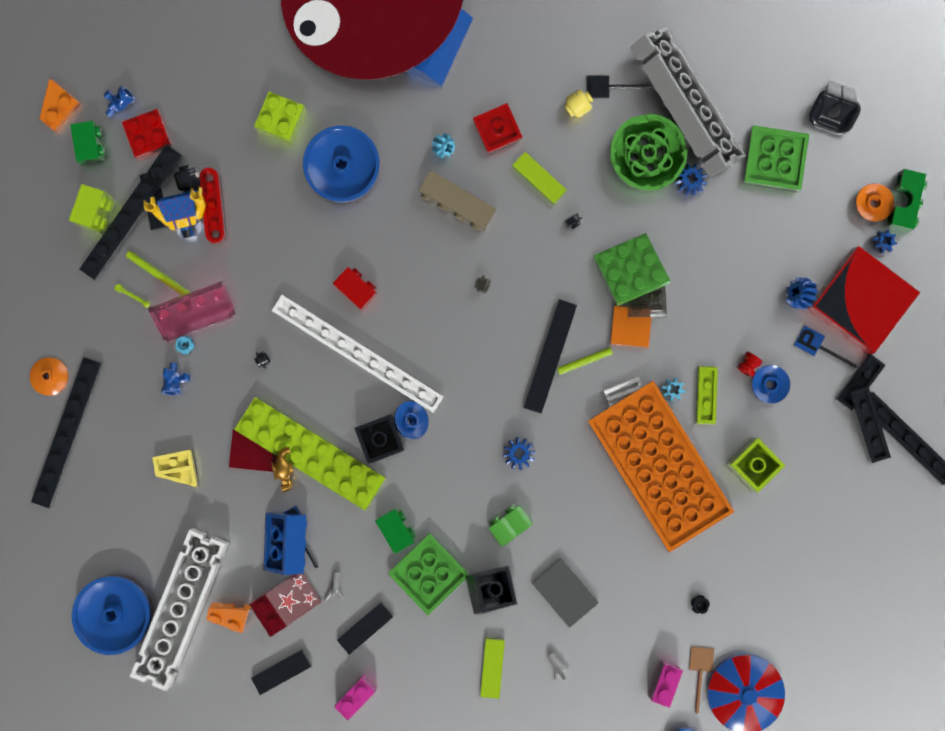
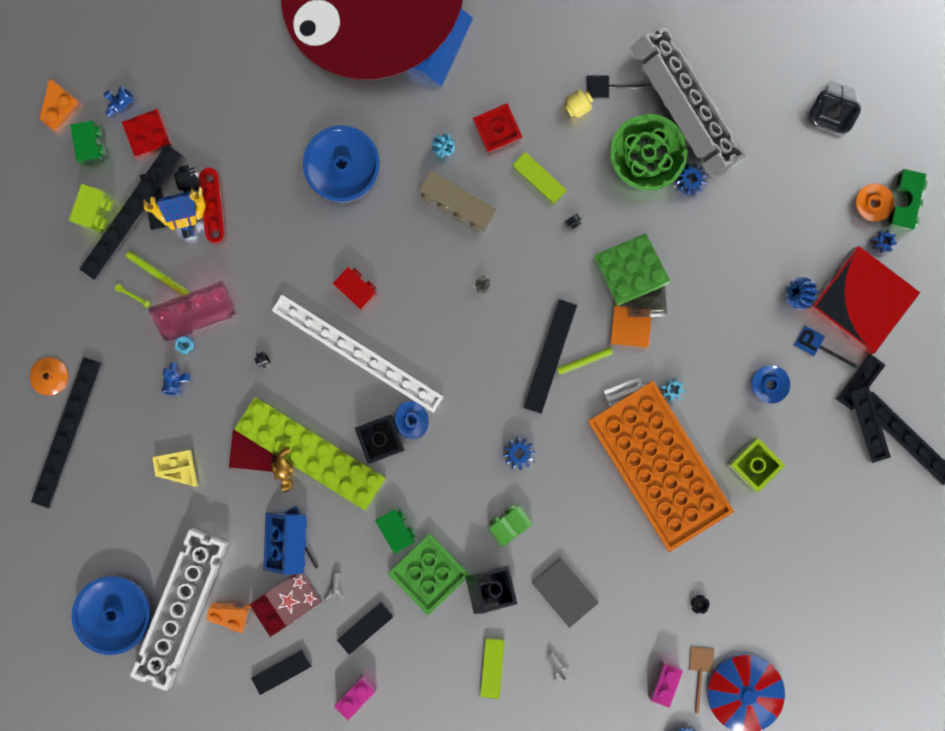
lime brick [254,91,307,145] -> none
lime tile [696,366,718,424] -> none
red wheel [736,351,763,378] -> none
bright green plate [743,125,809,191] -> none

